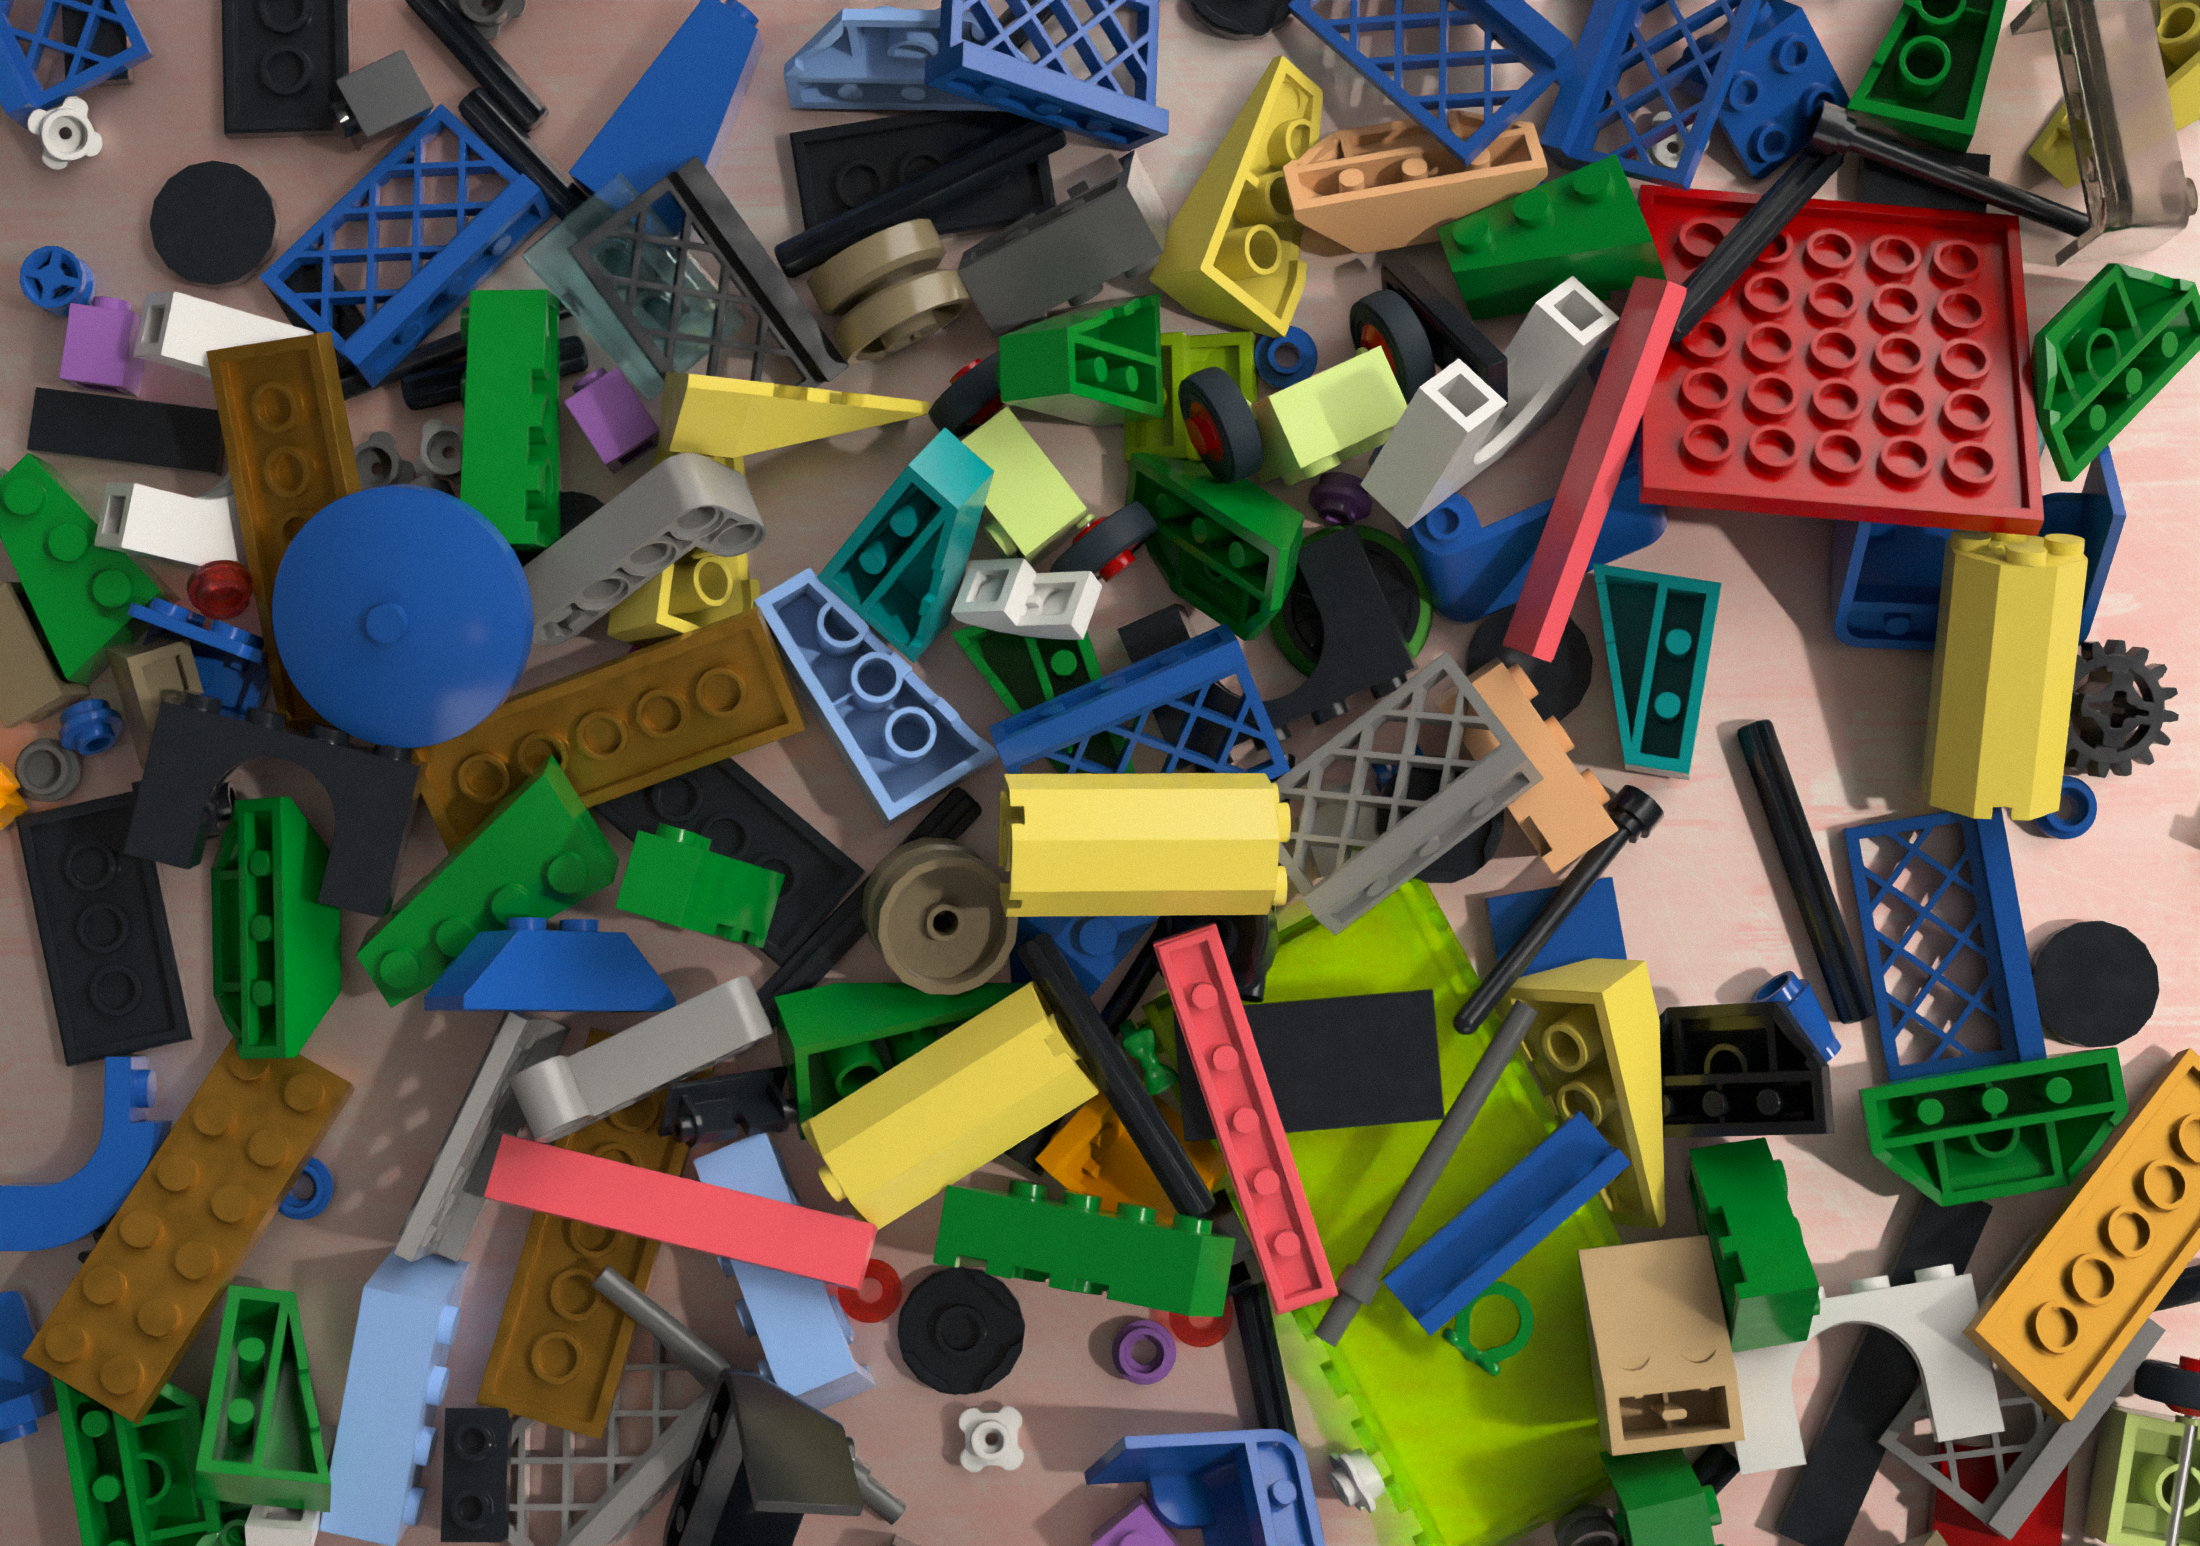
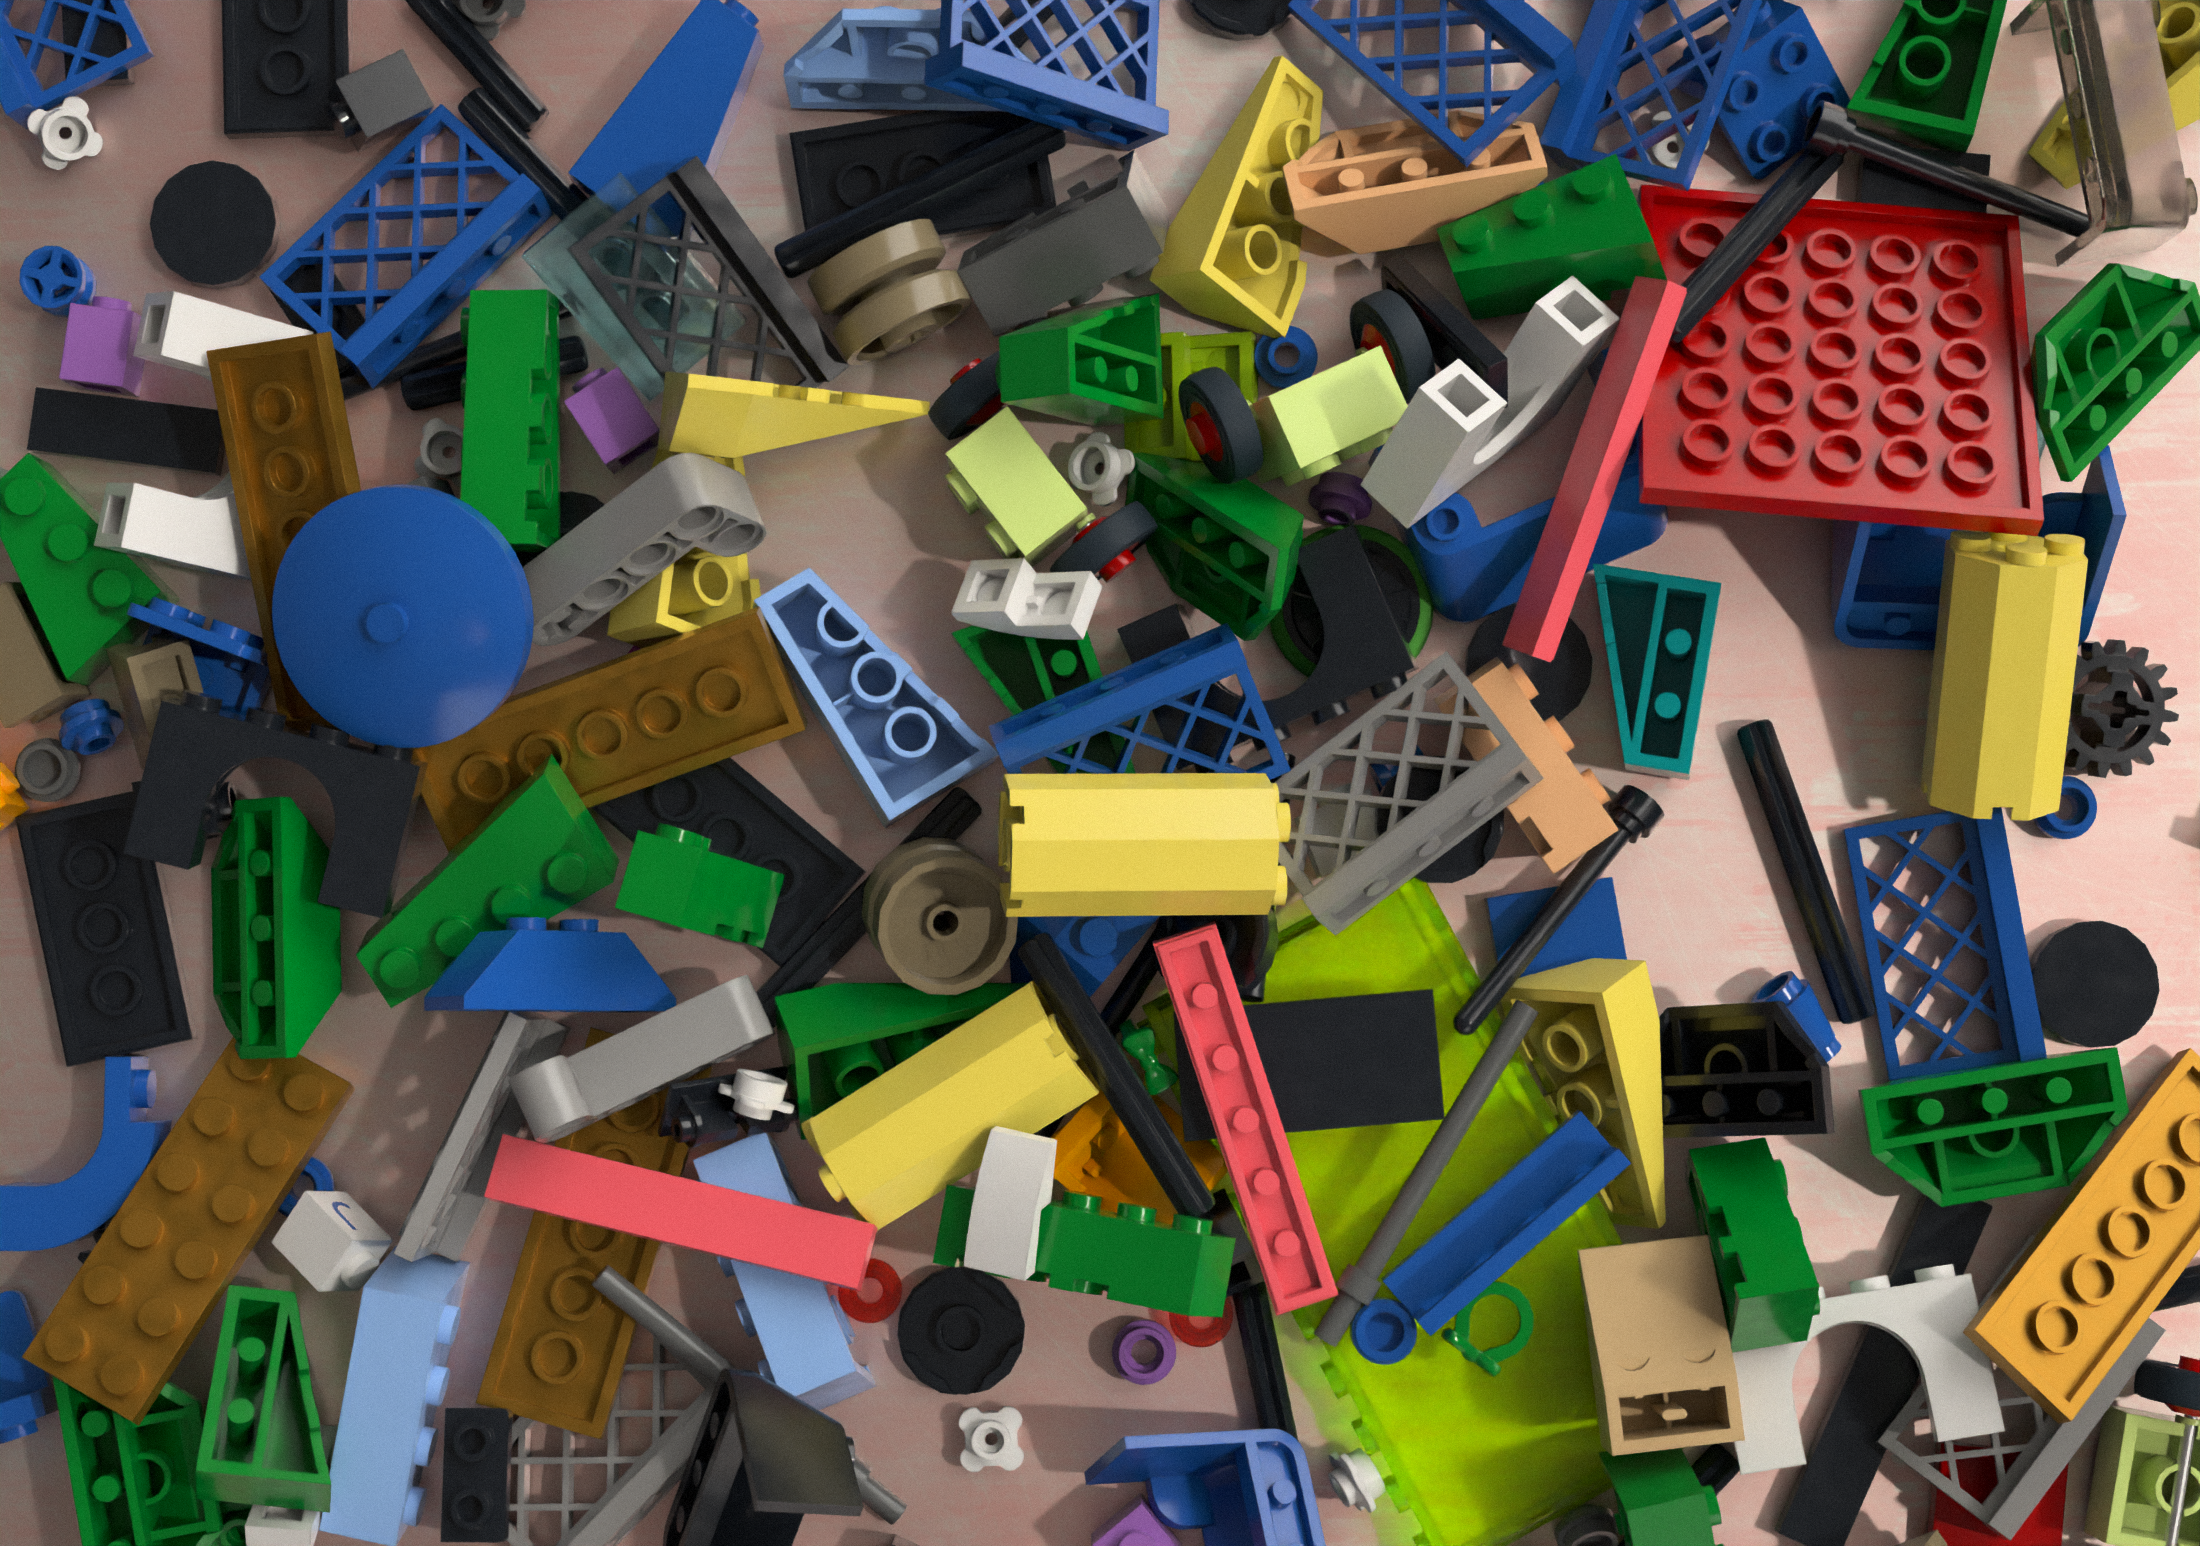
clear red plate [187,560,253,620] -> none
dark grey plate [354,431,415,491] -> none
teal wedge [817,427,994,663] -> none
none -> white brick [271,1191,393,1292]
none -> white plate [718,1069,794,1120]
none -> white slope [964,1126,1057,1281]
none -> white plate [1068,432,1135,506]
none -> blue tile [1350,1297,1417,1365]

